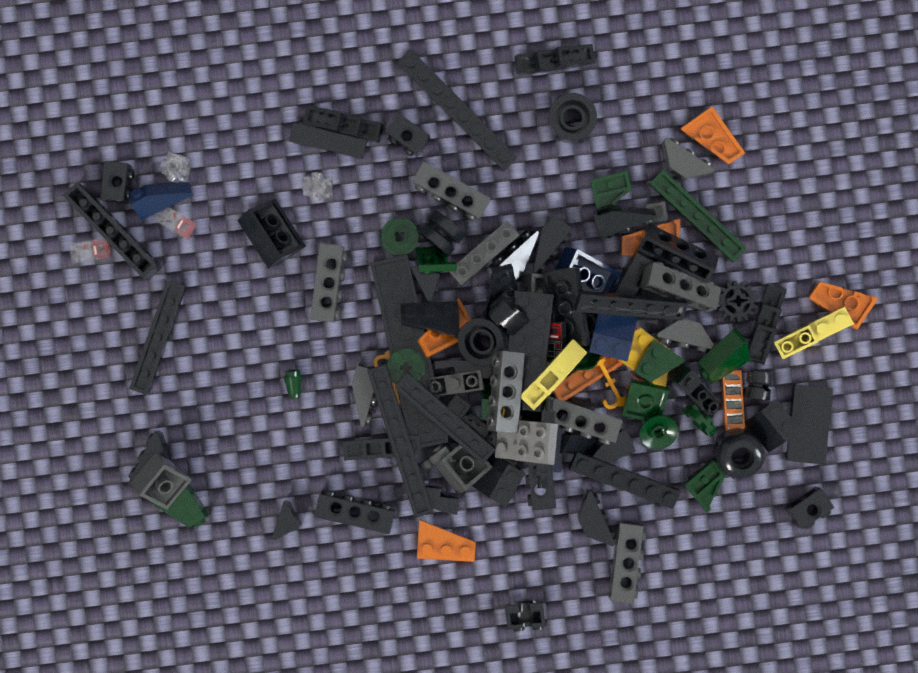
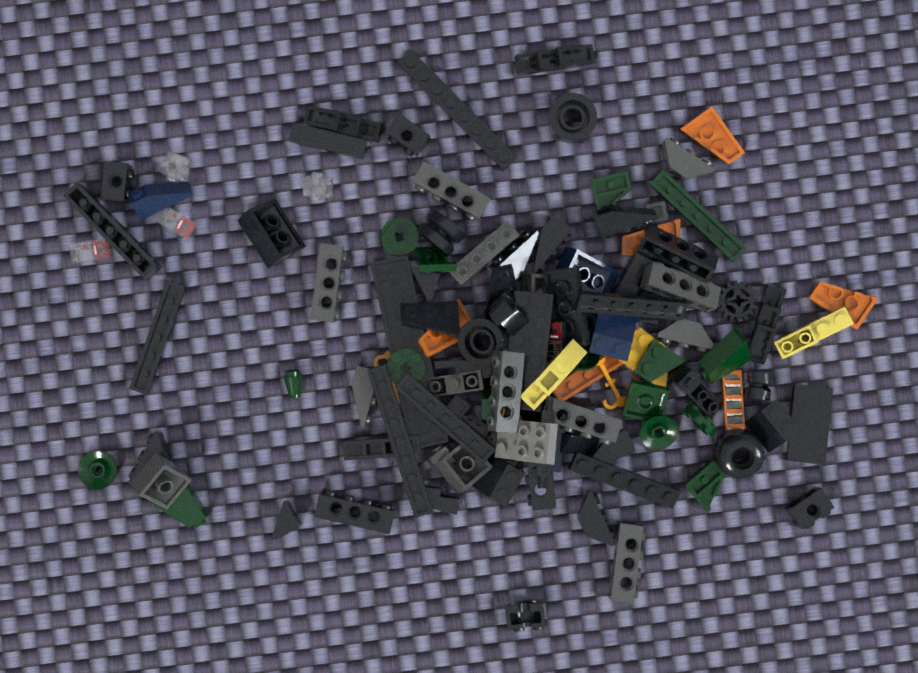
orange wing [417,519,476,562] -> none
none -> dark green dish [78,451,117,490]

